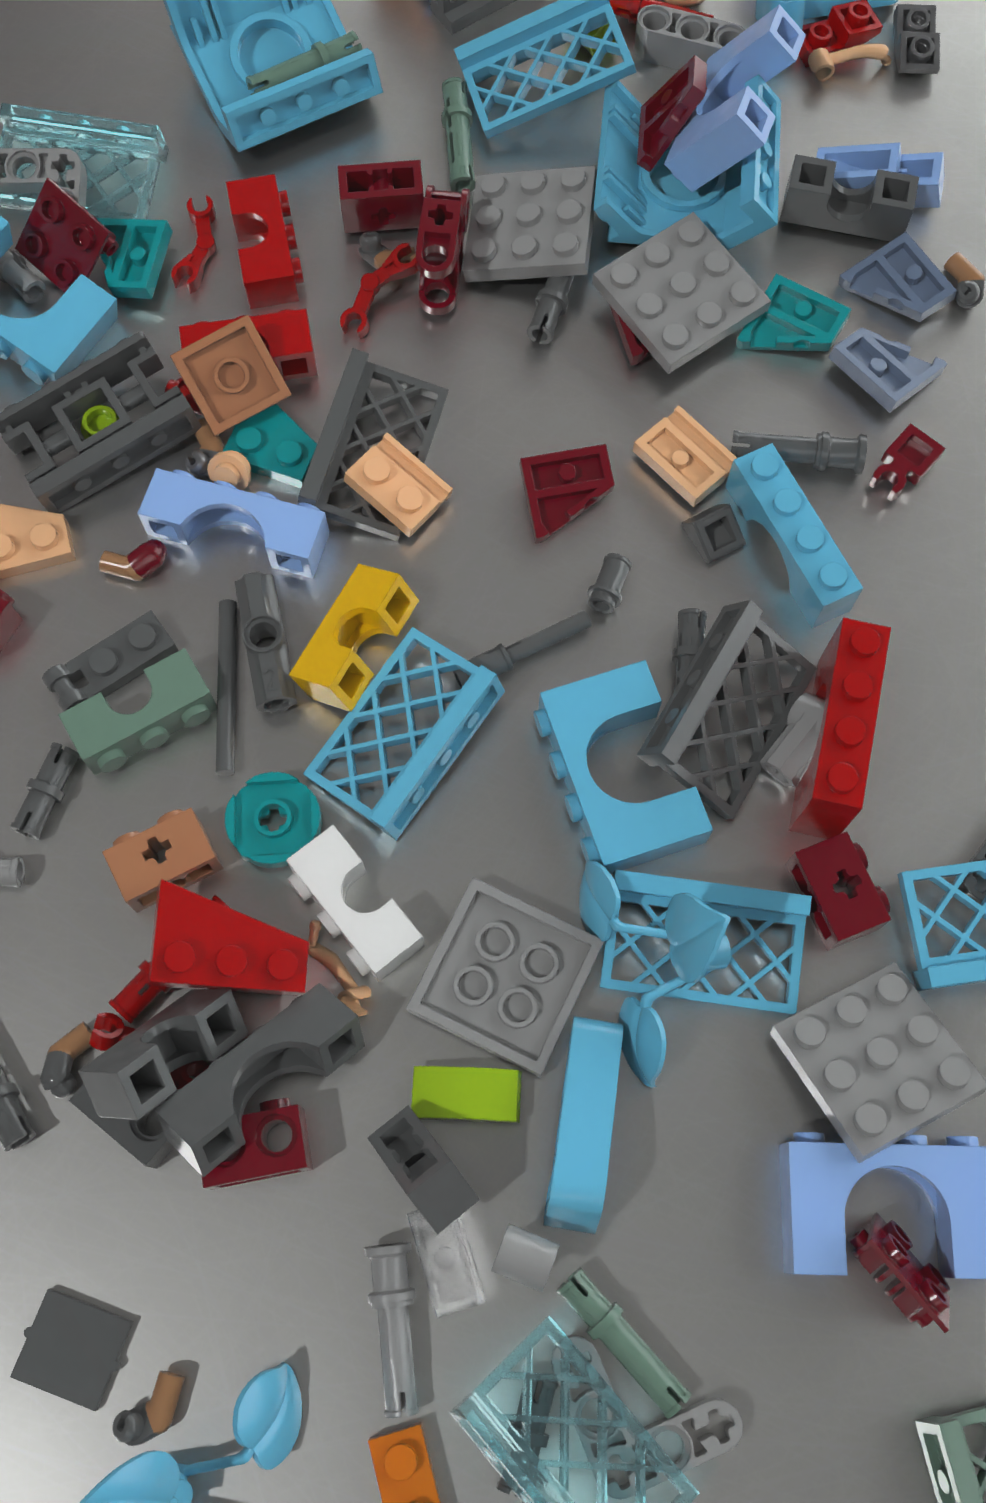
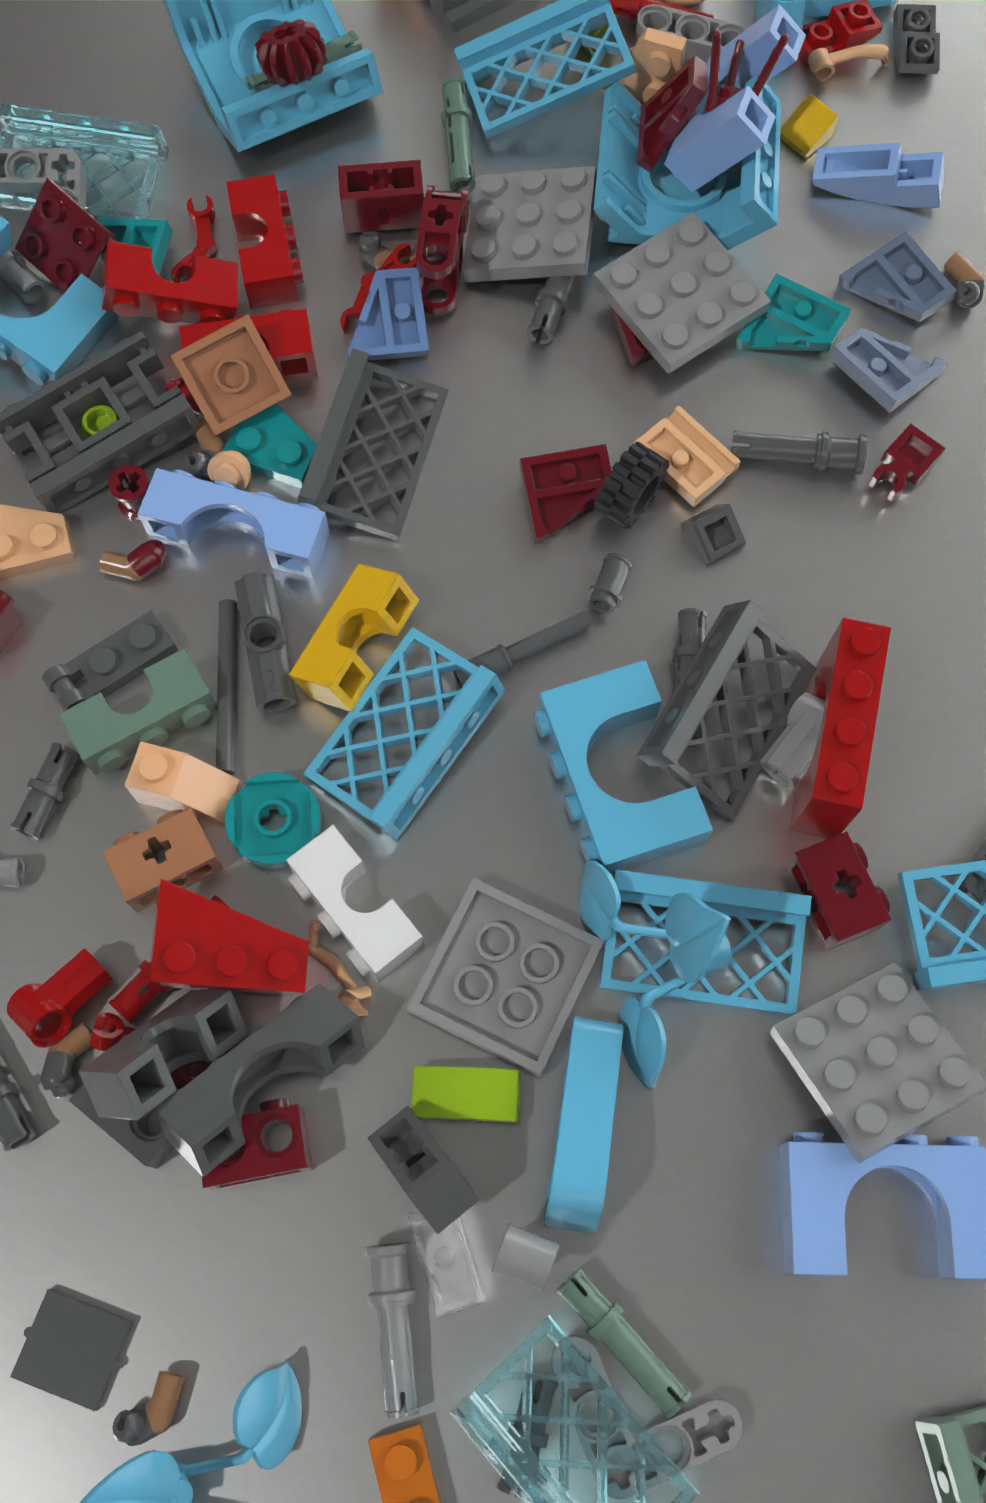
light nougat plate [344,432,453,538] -> none
medium azure arch [725,443,863,629] -> none
dark grey arch [780,154,919,242] -> none
dark red hinge [848,1212,950,1333] -> none
none -> red piece [7,948,113,1048]
none -> red arch [102,241,238,324]
none -> dark red bush [108,465,149,520]
none -> light nougat slope [124,741,241,825]
none -> dark red gear [255,19,328,87]
none -> medium blue wing [347,267,429,362]
none -> black tyre [594,442,670,529]
none -> light nougat wing [601,27,687,103]
none -> dark red plant [705,30,789,112]
none -> yellow slope [780,94,838,159]

